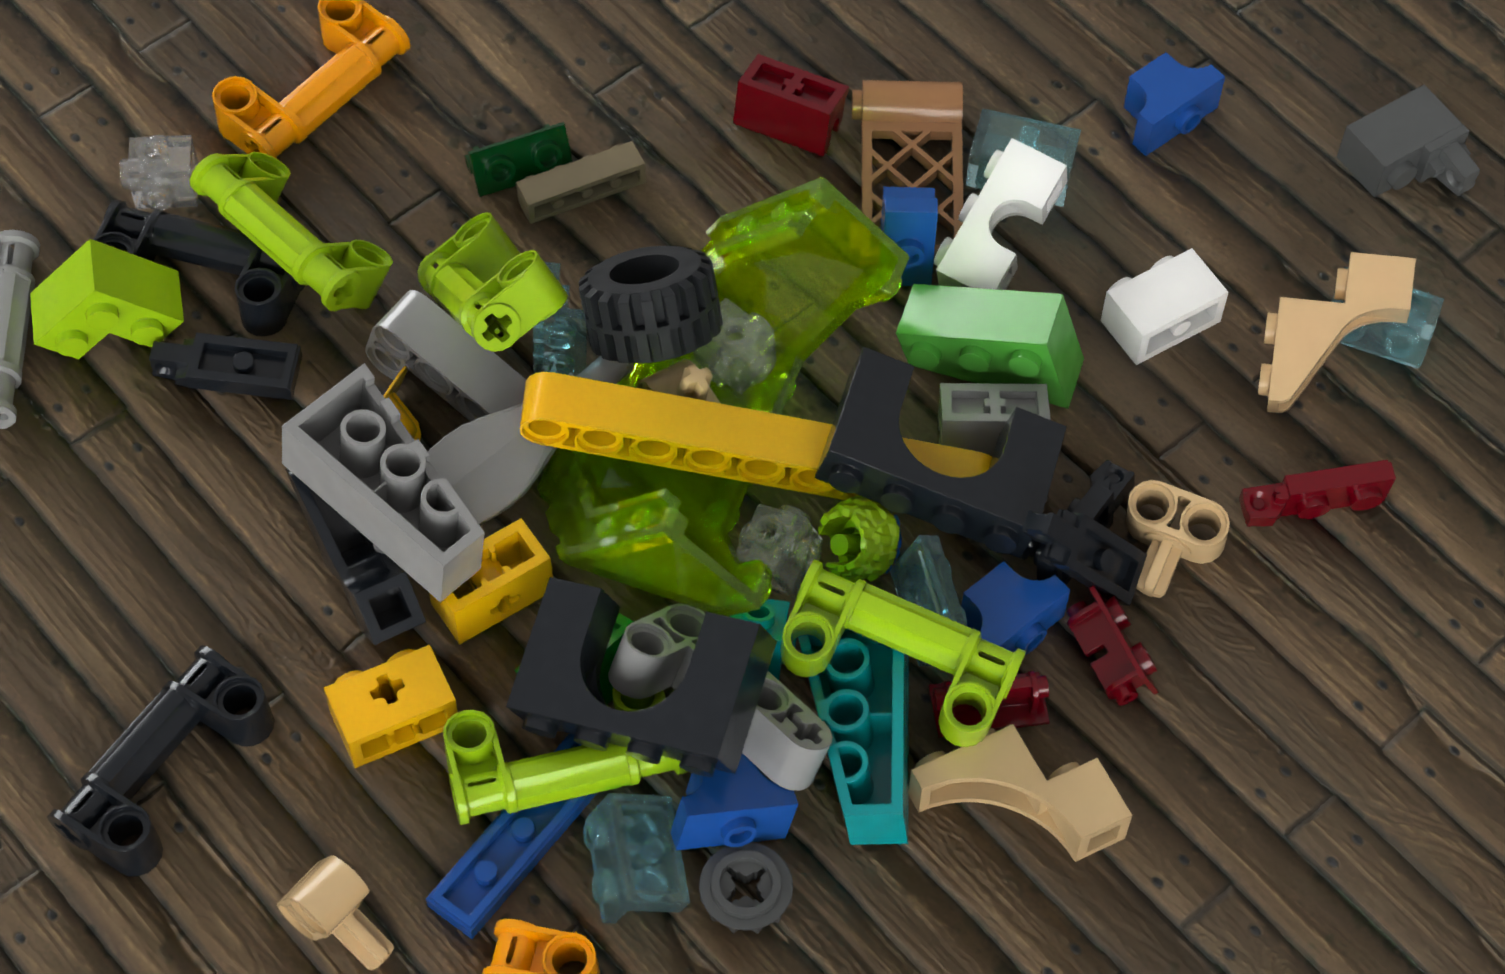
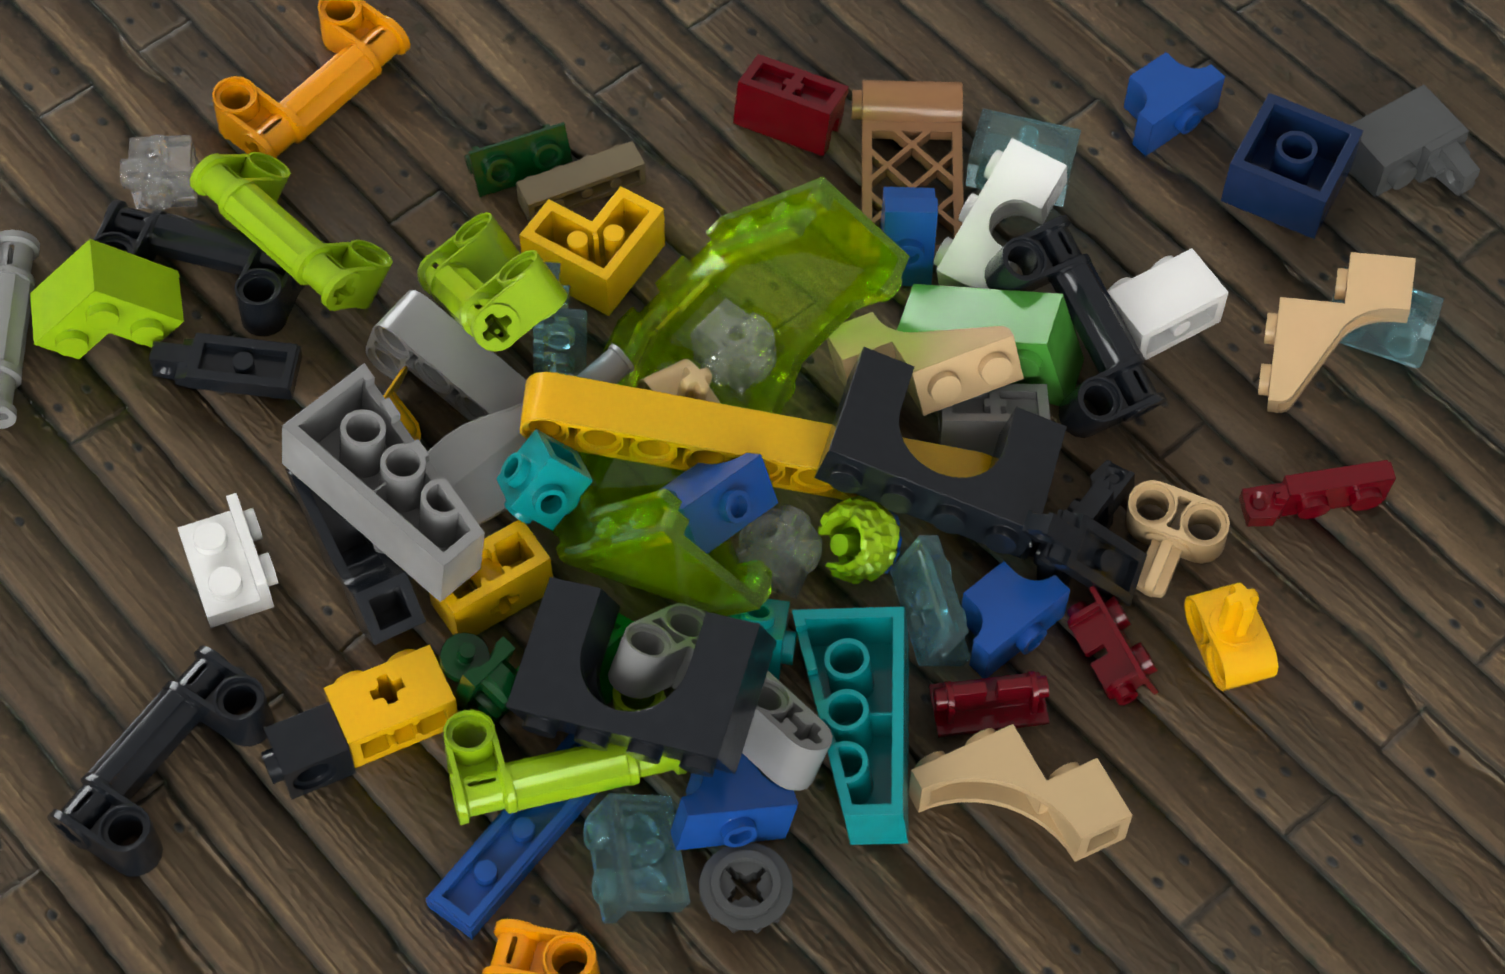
tan beam [277,855,394,970] -> none
black tyre [578,246,723,363] -> none
lime piece [780,559,1026,747] -> none
none -> white bracket [177,493,279,628]
none -> black brick [260,702,356,800]
none -> dark green hips [439,632,518,725]
none -> teal brick [496,429,593,530]
none -> yellow brick [519,186,665,316]
none -> blue brick [660,453,778,558]
none -> tan arch [824,312,1024,416]
none -> black piece [984,215,1167,438]
none -> yellow beam [1184,582,1278,691]
none -> dark blue brick [1221,93,1364,239]

